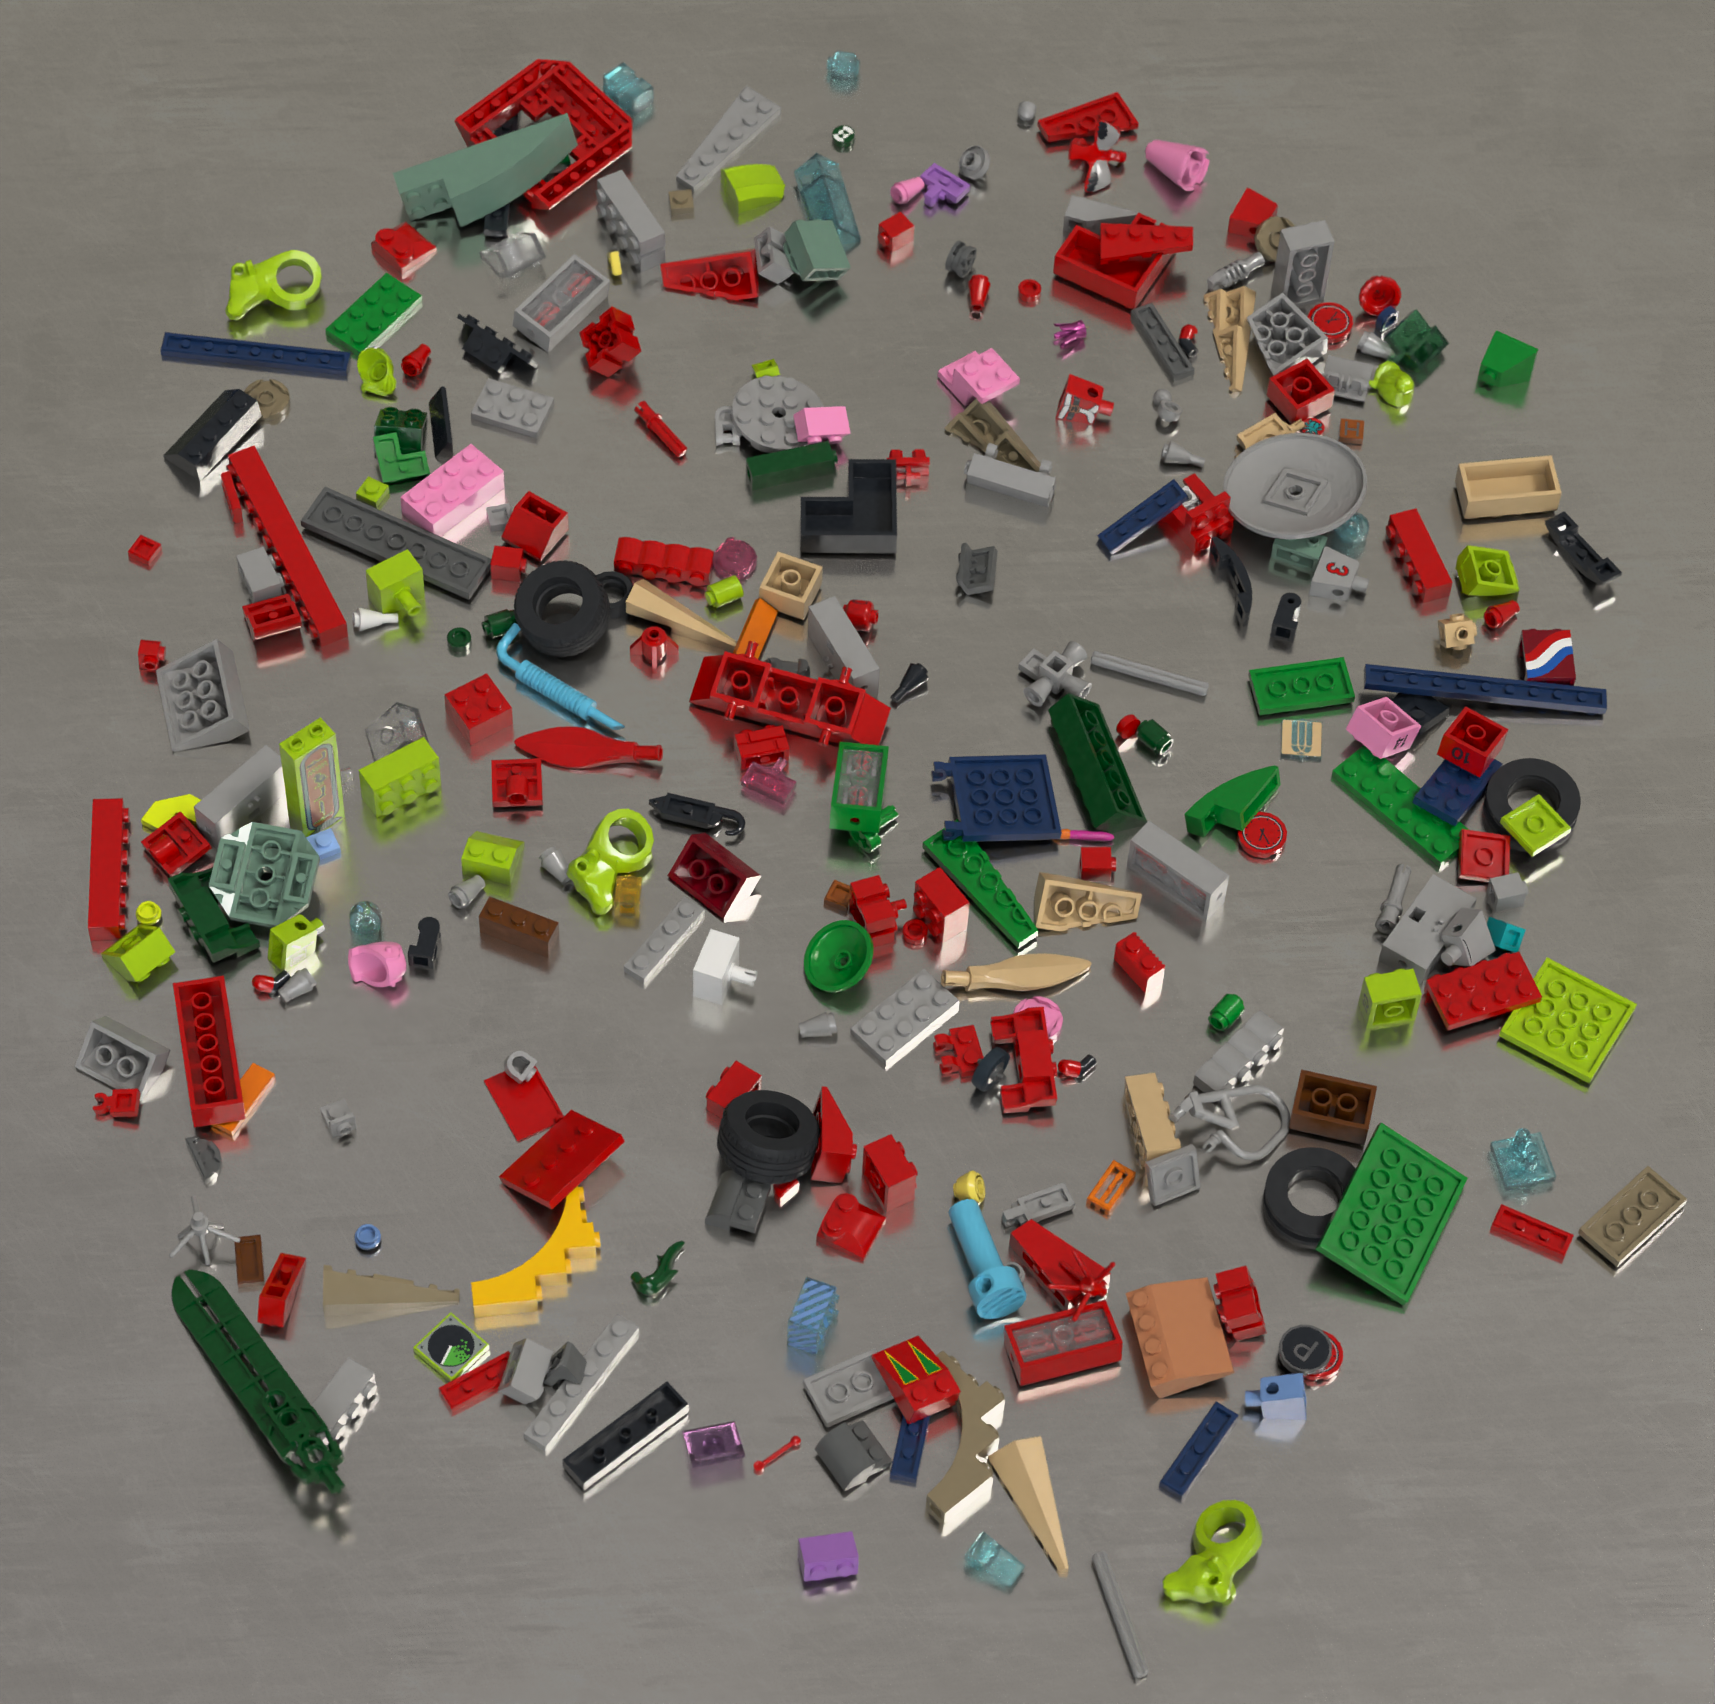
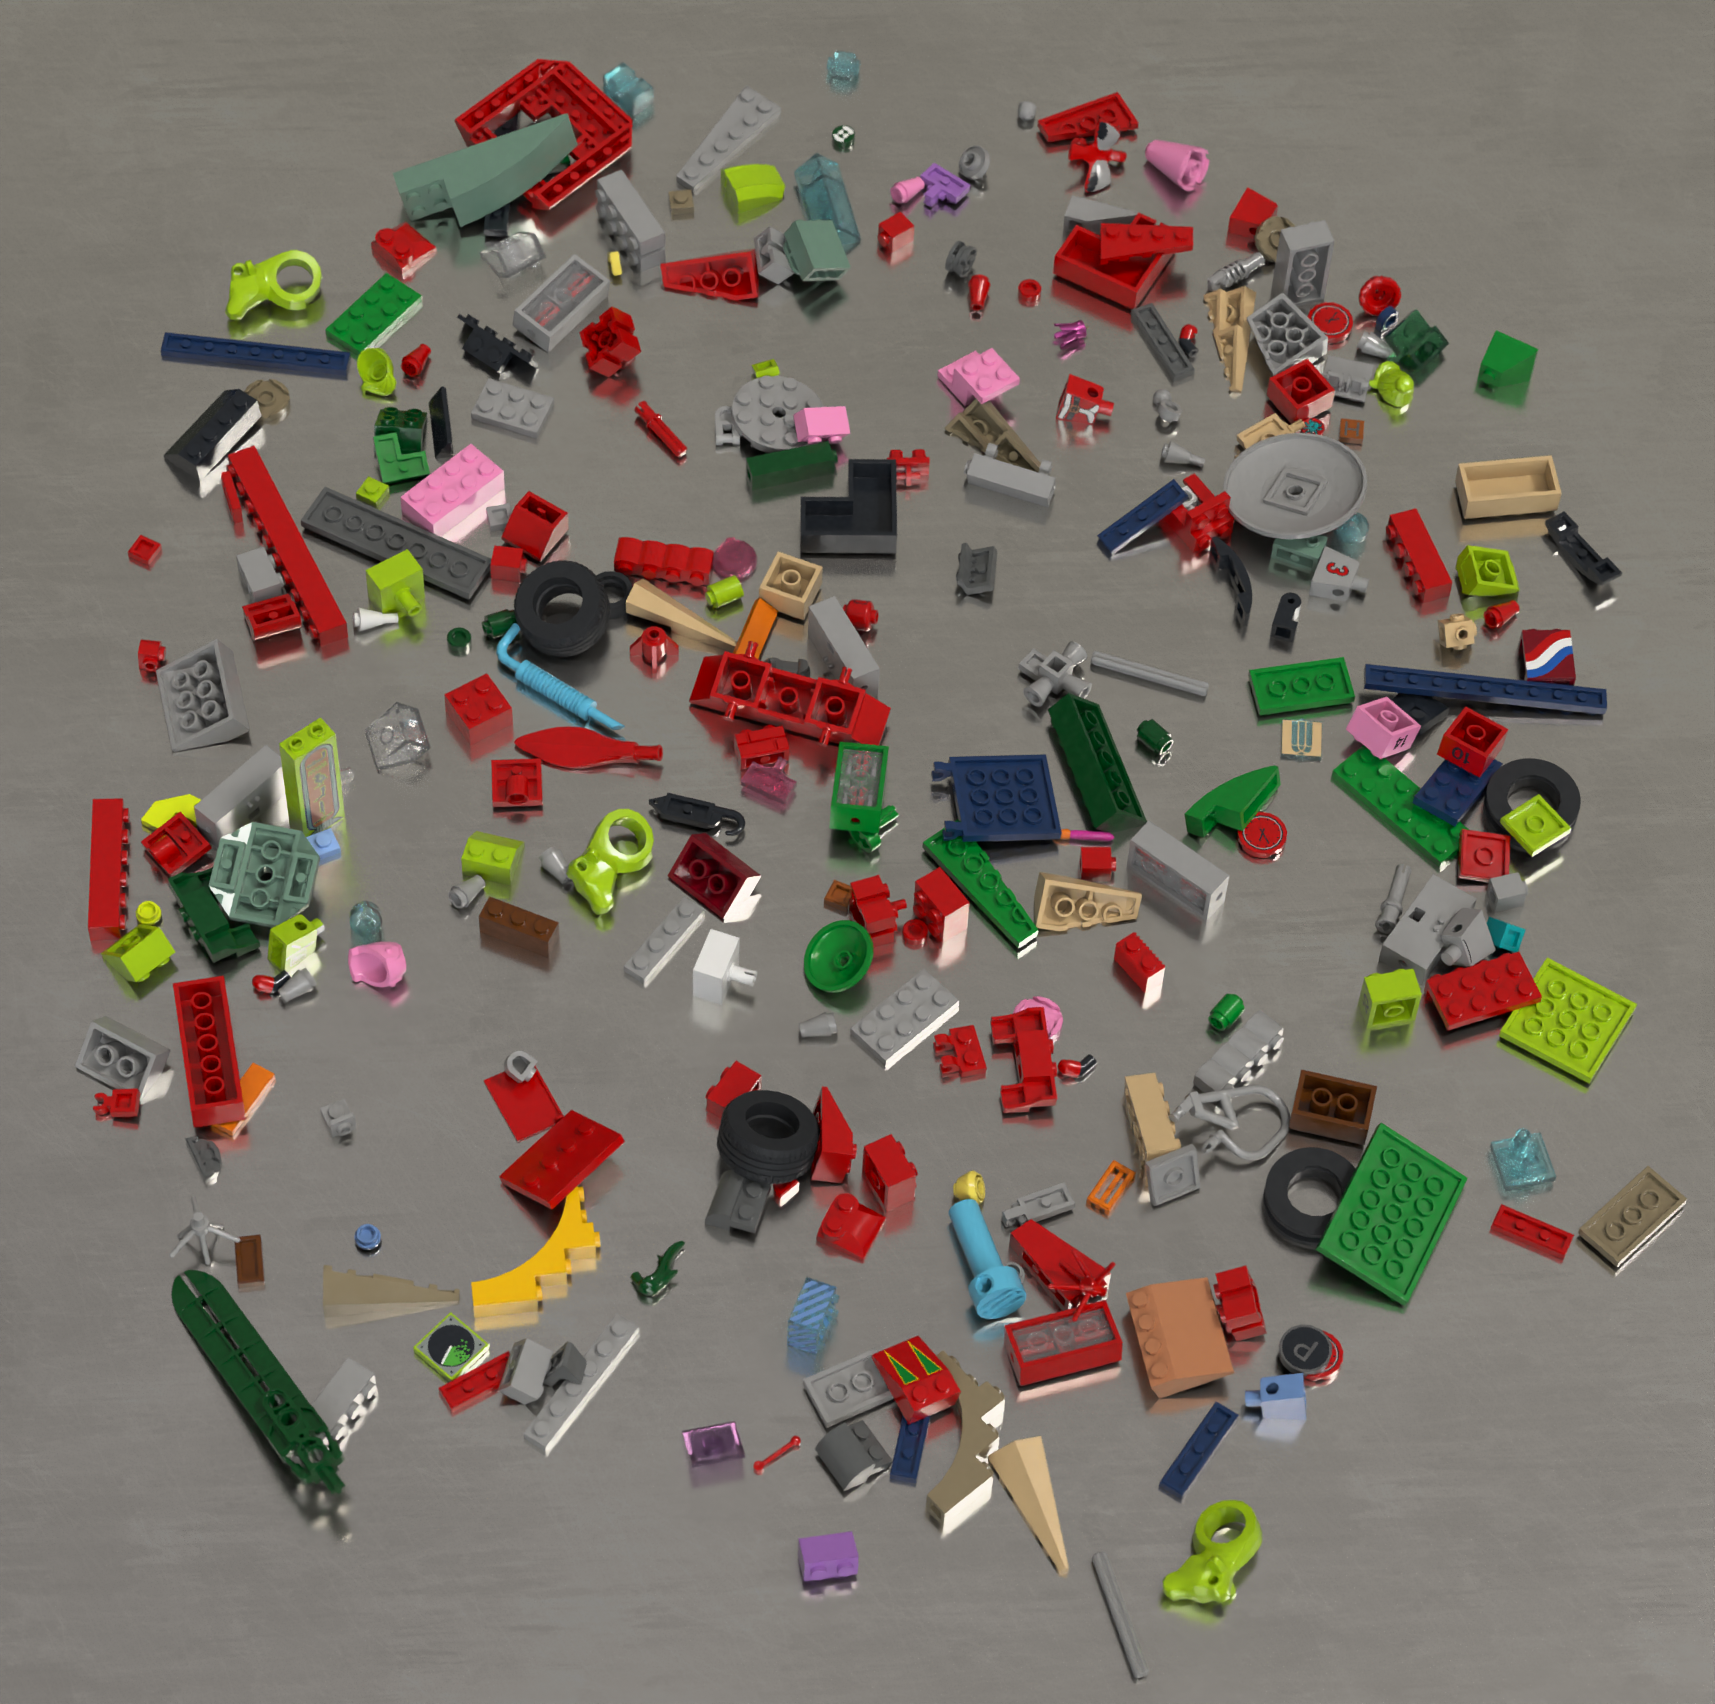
red slope [257,1253,306,1327] -> none
lime brick [359,737,441,818] -> none
black leg [408,917,441,969] -> none
black piece [562,1381,689,1490] -> none
clear yellow brick [614,875,642,916] -> none
black cone [890,663,929,703] -> none
tan animal [941,953,1092,992] -> none
clear light blue plate [964,1531,1025,1589] -> none
black wheel [972,1047,1010,1091] -> none
red tile [1116,714,1141,739] -> none

